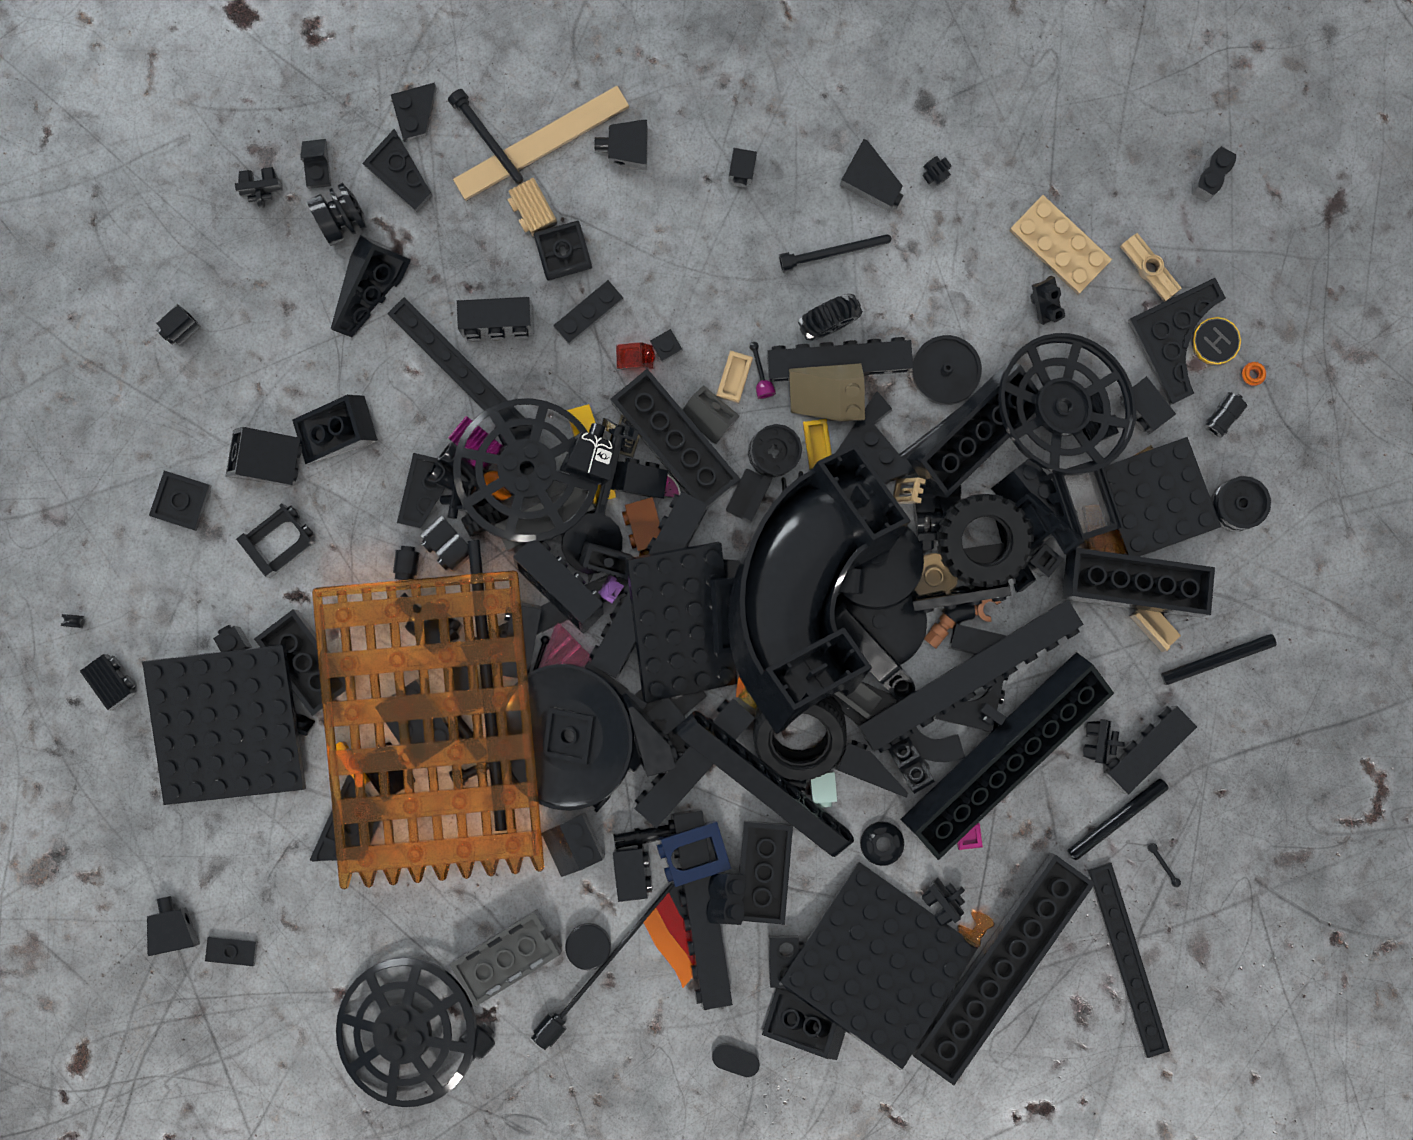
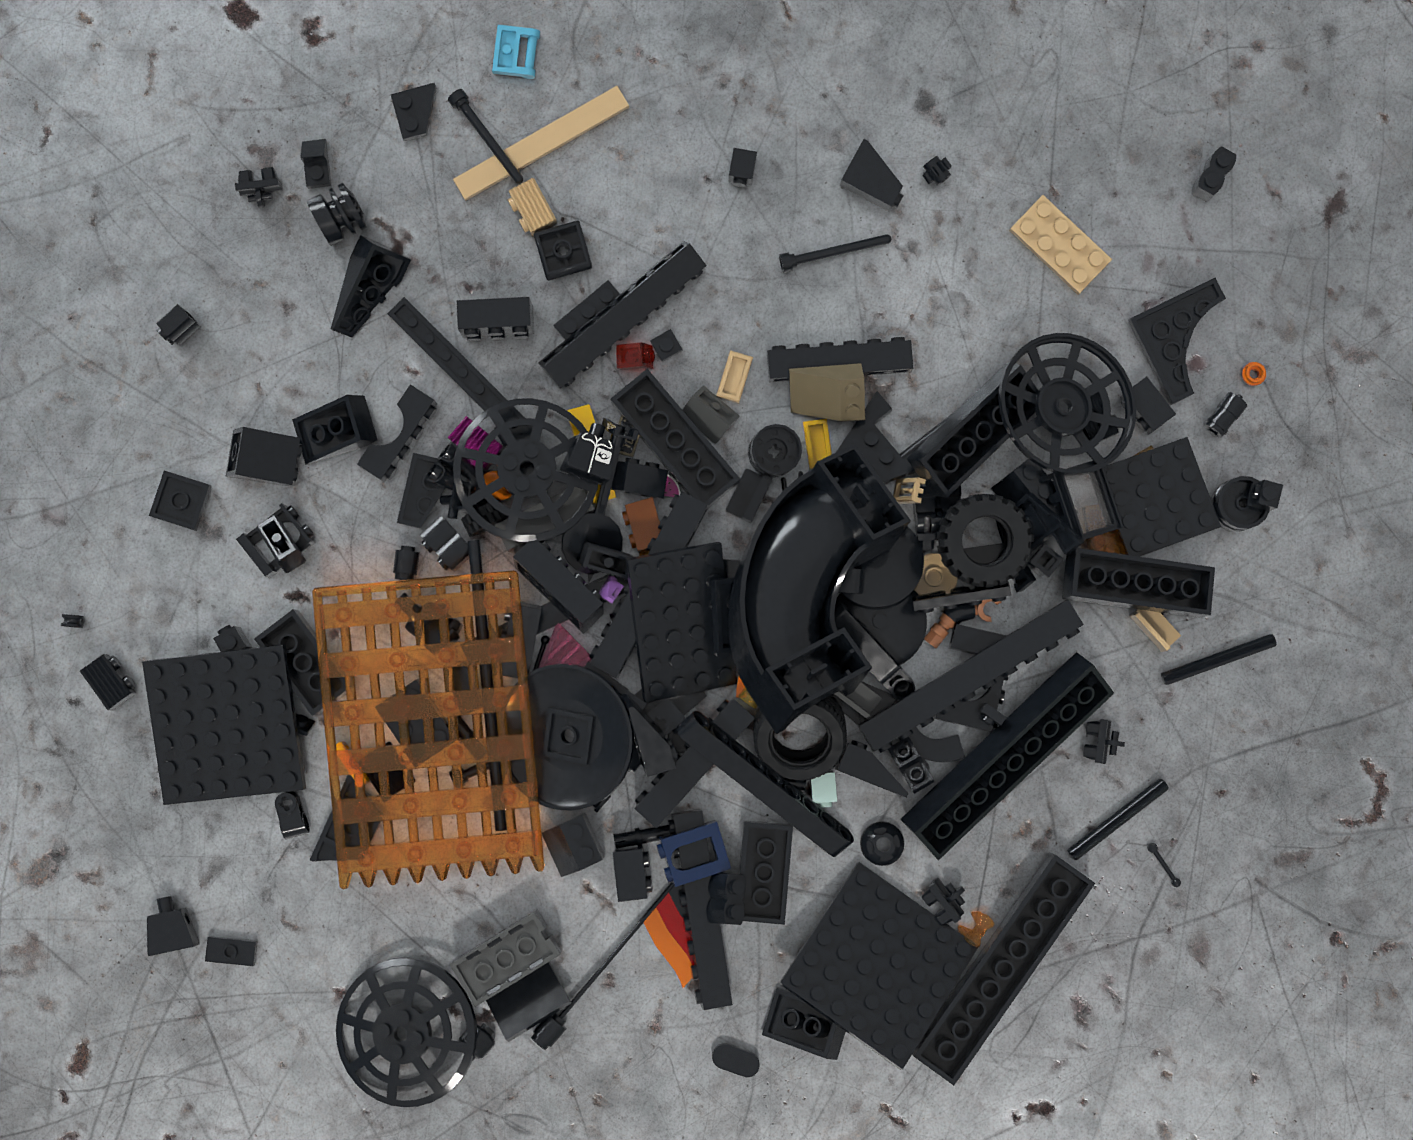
black wing [362,129,432,212] -> none
black head [565,923,611,970] -> none
black torso [594,120,648,170] -> none
hinge [749,342,776,399] -> none
black brick [769,935,804,988] -> none
black gear [798,293,863,341] -> none
black piece [912,335,982,405] -> none
dark pink tile [957,823,983,850] -> none
black hips [1030,276,1065,325] -> none
black tile [1087,862,1170,1058] -> none
black brick [1104,706,1197,795] -> none
tan piece [1120,233,1182,302] -> none
black tile [1192,317,1241,365] -> none
none -> black brick [256,515,306,573]
none -> black piece [275,791,310,840]
none -> black arch [357,384,437,482]
none -> black tile [486,962,571,1042]
none -> medium azure plate [492,25,540,79]
none -> black brick [538,241,707,388]
none -> black brick [1246,480,1283,511]

